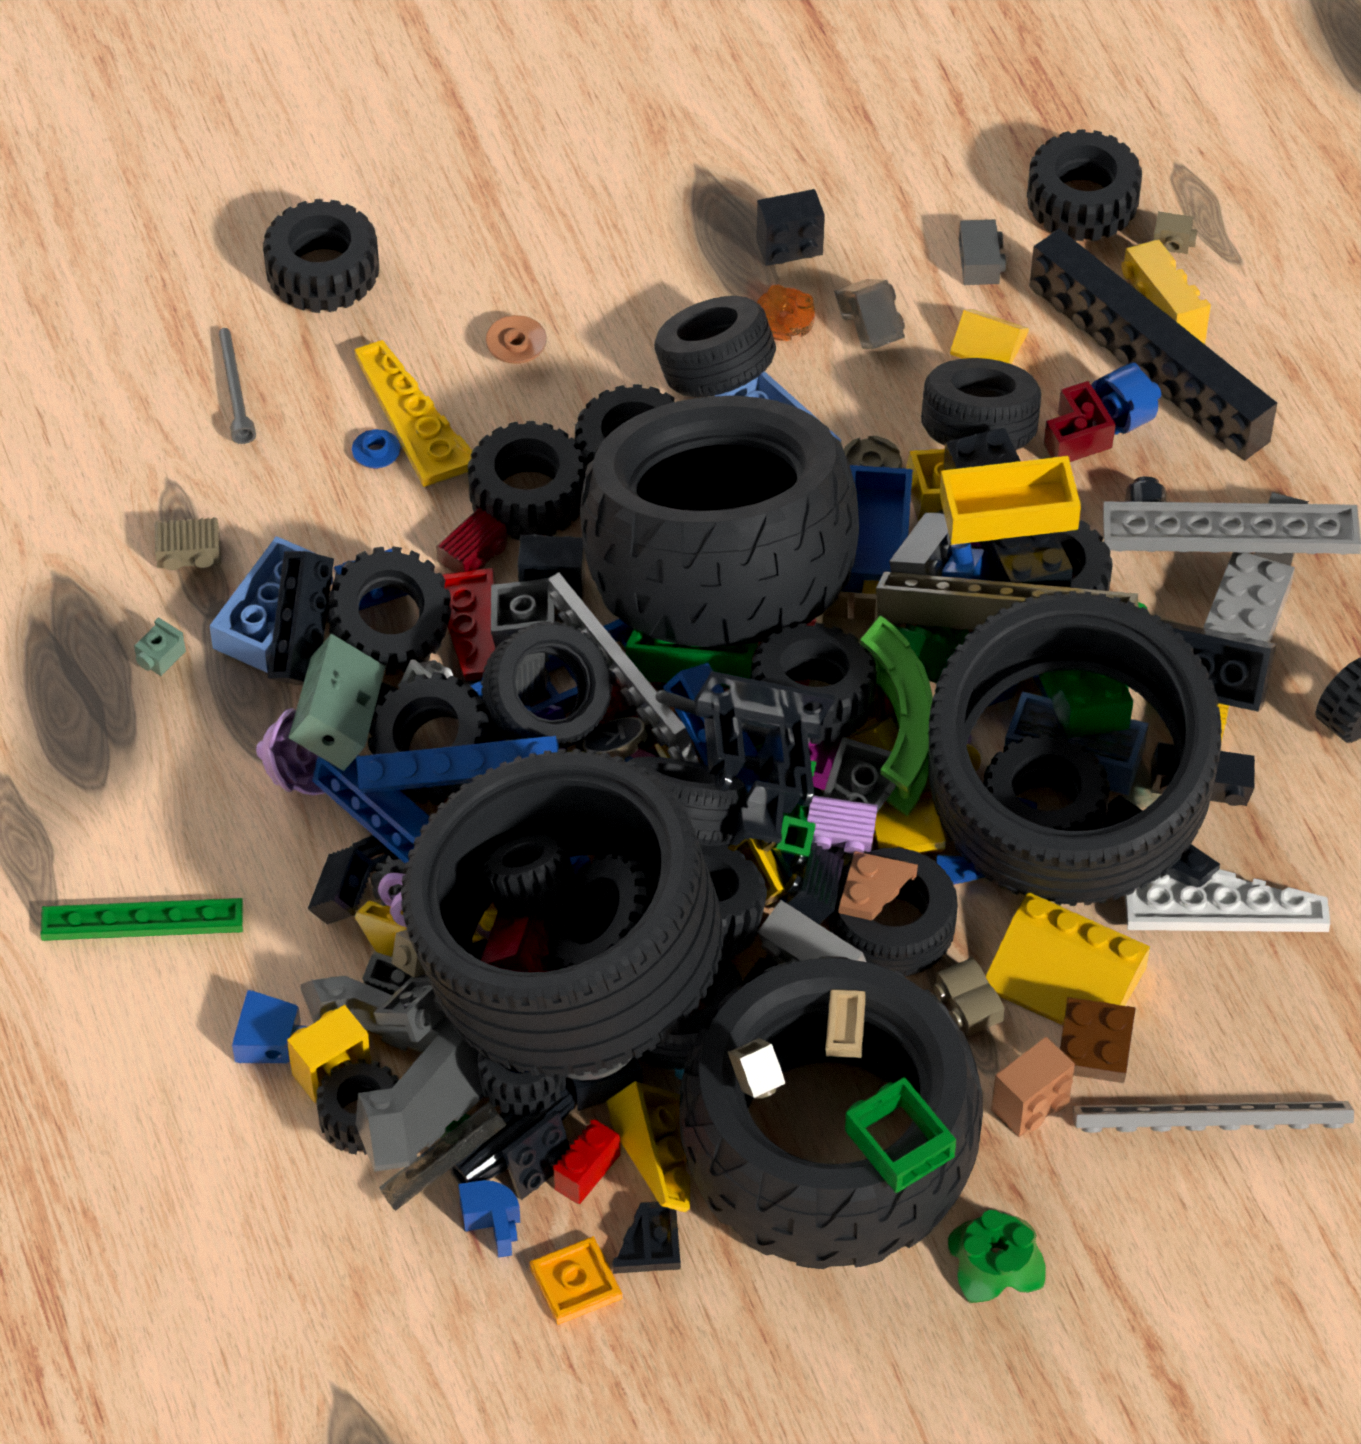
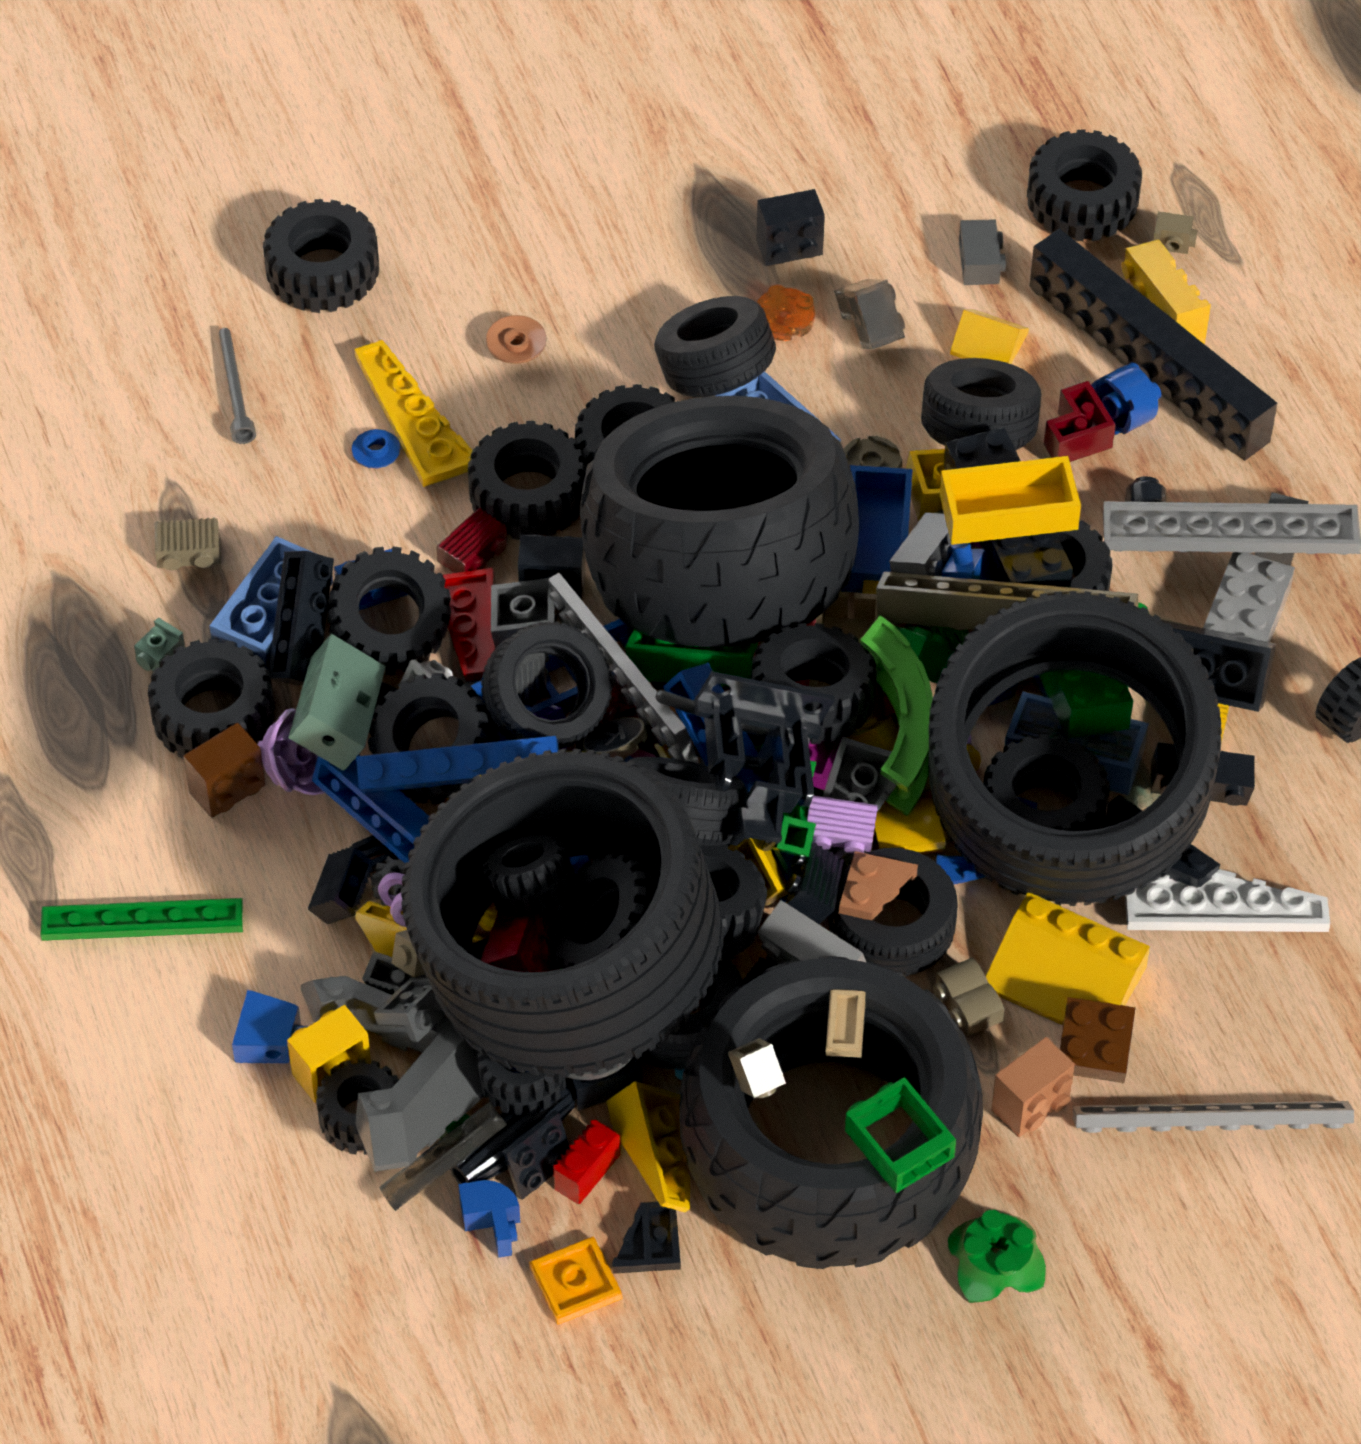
none -> black tyre [148,639,275,759]
none -> reddish brown brick [183,722,265,818]

